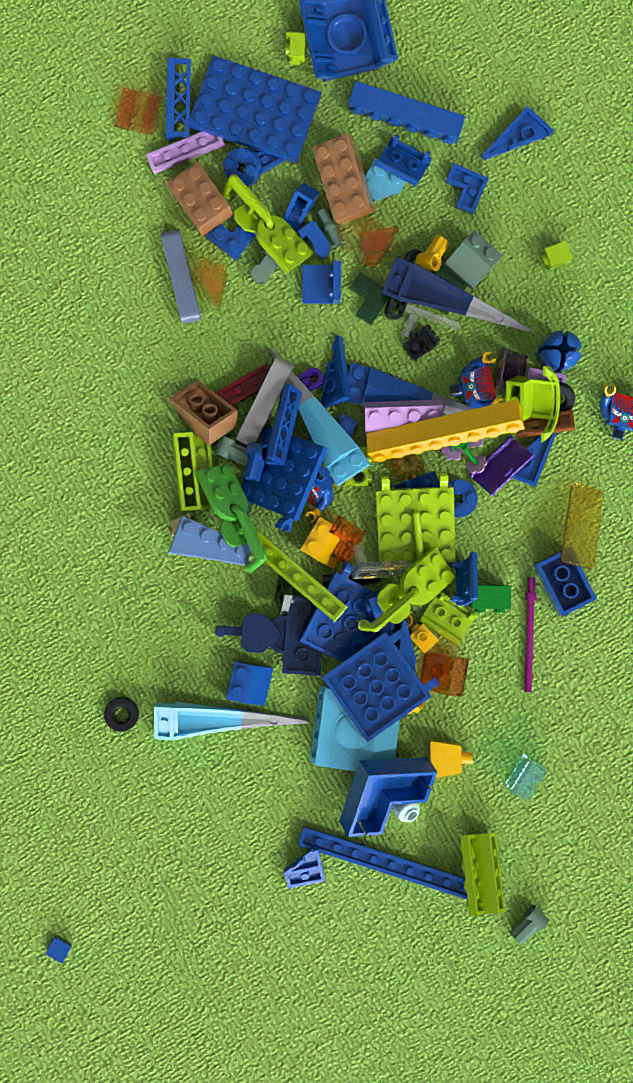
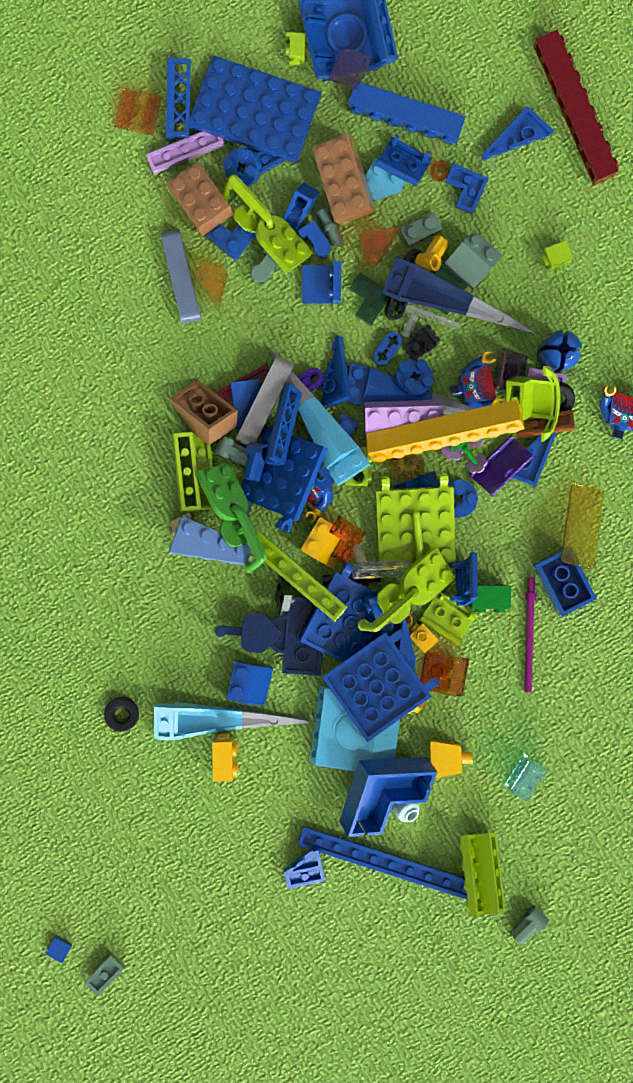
none -> sand green plate [84,953,125,996]
none -> yellow brick [212,733,238,782]
none -> blue sticker [231,379,260,430]
none -> clear purple piece [328,49,371,89]
none -> blue beam [373,332,402,366]
none -> blue plate [395,359,434,397]
none -> sand green plate [400,212,443,248]
none -> clear orange piece [430,160,449,182]
none -> dark red brick [533,29,619,185]

